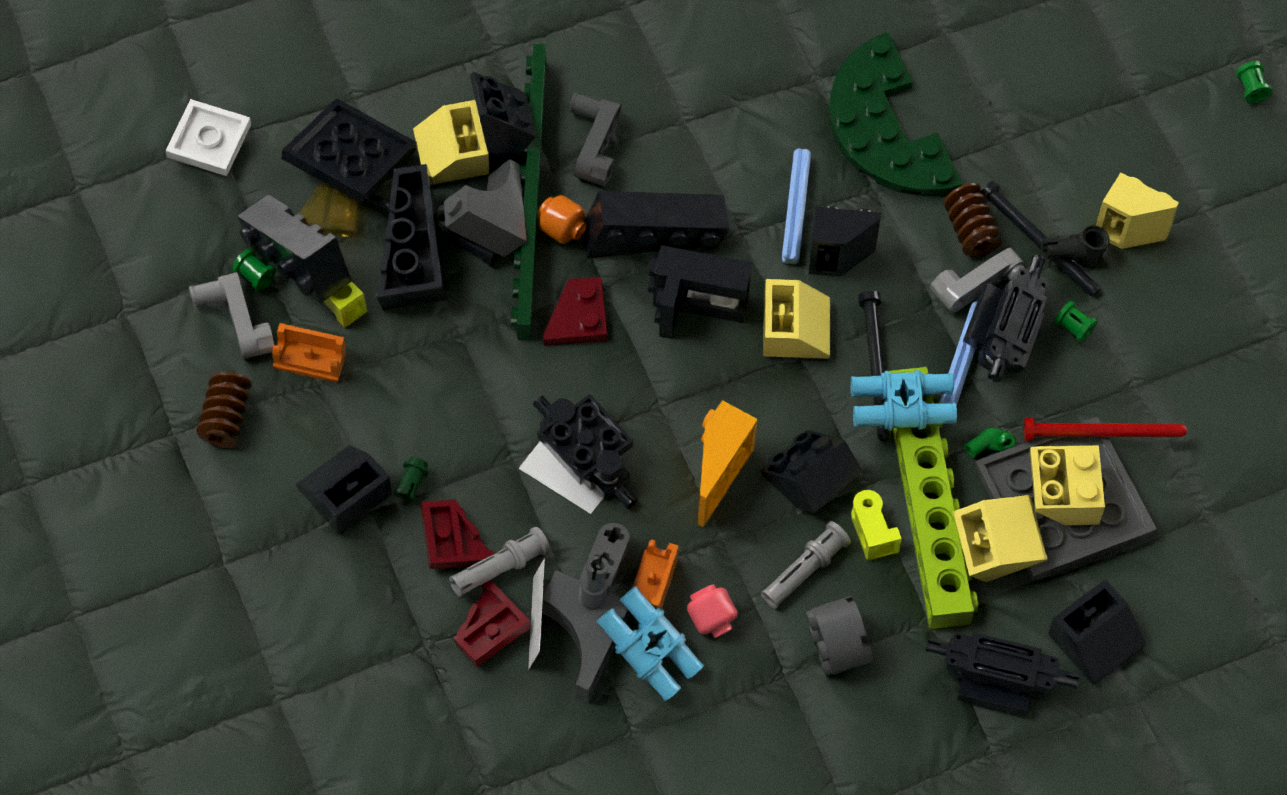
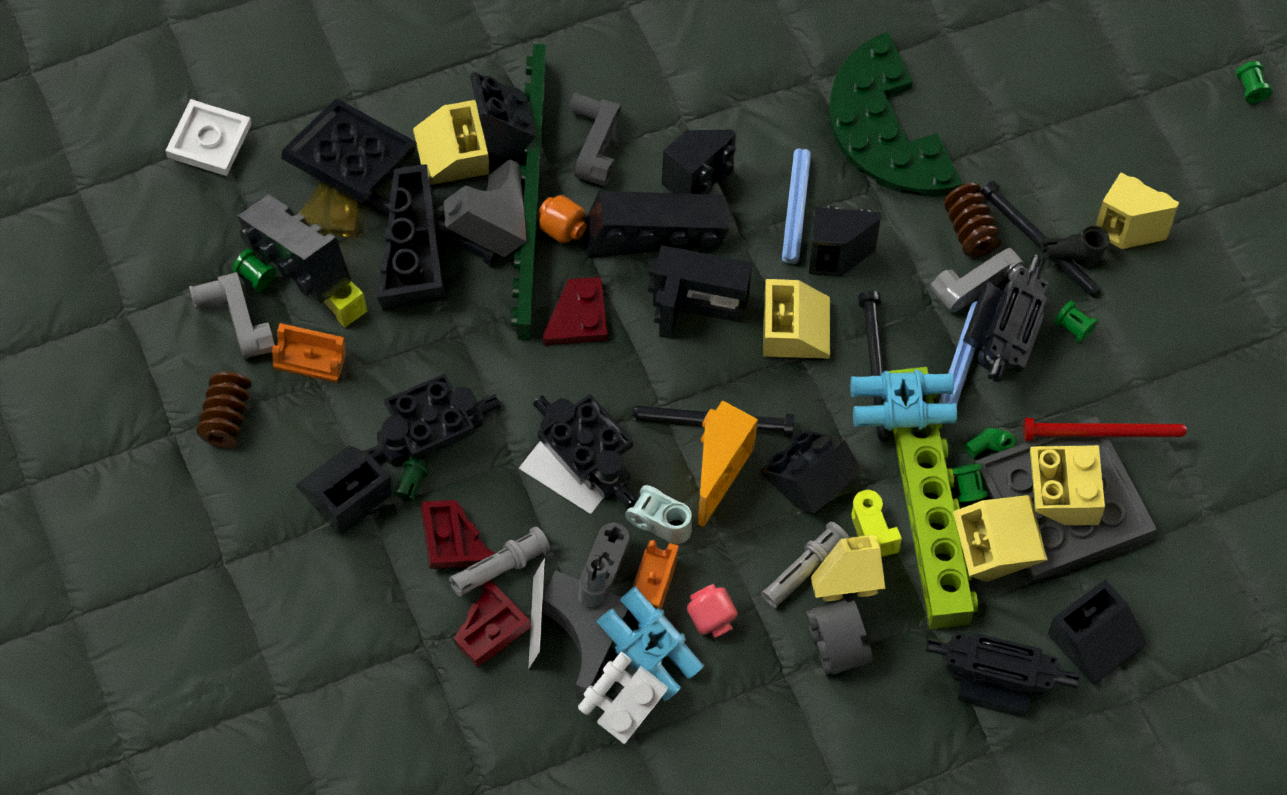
none -> black piece [365,373,500,465]
none -> white plate [578,652,669,744]
none -> light aqua piece [625,485,692,544]
none -> black bar [633,406,794,437]
none -> black slope [661,129,736,194]
none -> light yellow slope [811,535,885,601]
none -> green bush [952,463,988,502]

